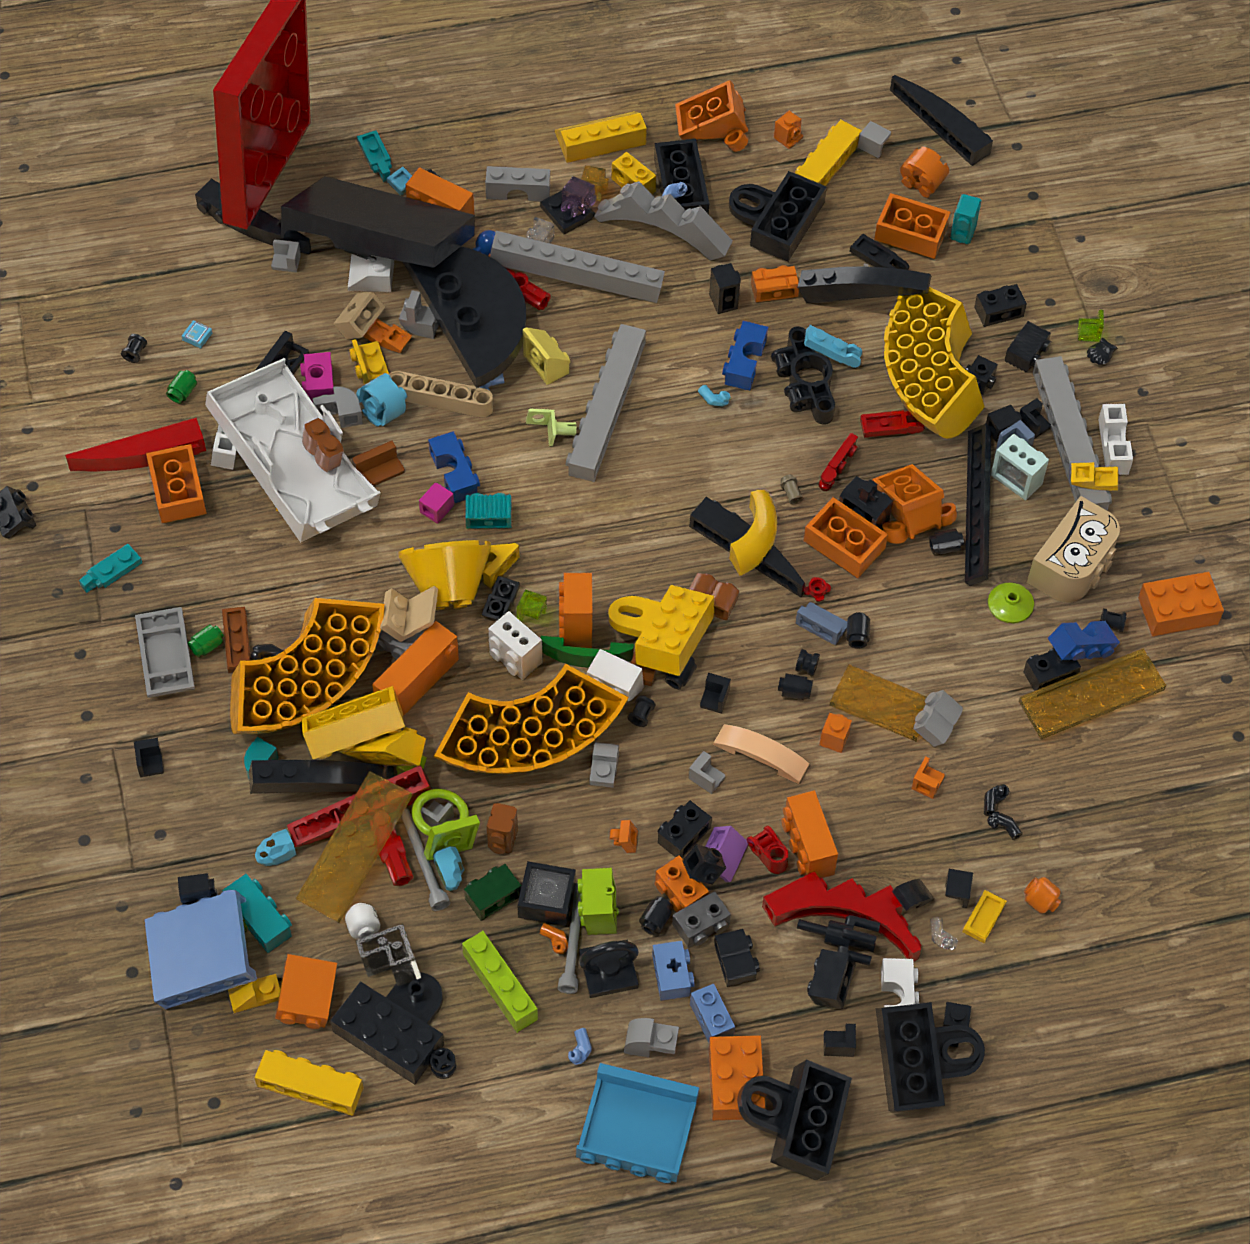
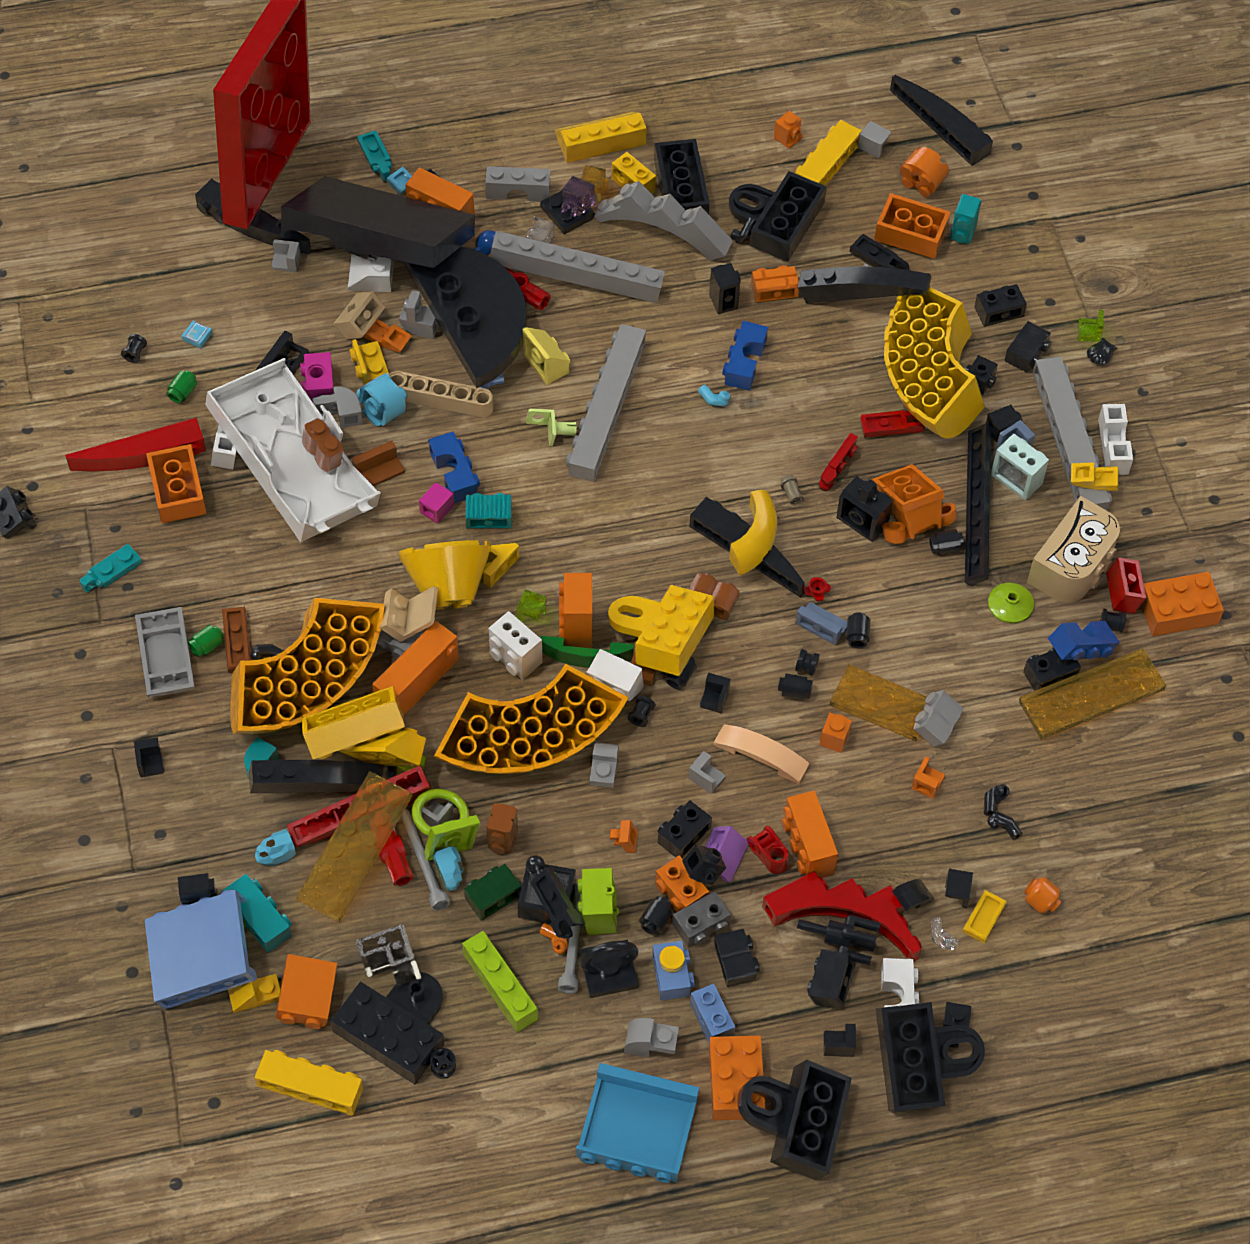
white head [345,903,380,940] -> none
black slope [482,576,520,621] -> none
medium blue arm [568,1028,592,1065] -> none
medium blue arm [662,182,687,198] -> none
orange piece [675,80,748,152] -> none
black piece [771,326,835,425] -> none
medium azure hinge [804,325,862,368] -> none
orange brick [804,497,888,578] -> none
black panel [1019,398,1051,439] -> none
none -> black plate [526,855,585,939]
none -> yellow tile [659,946,685,973]
none -> black arm [730,217,757,243]
none -> red brick [1106,557,1146,614]

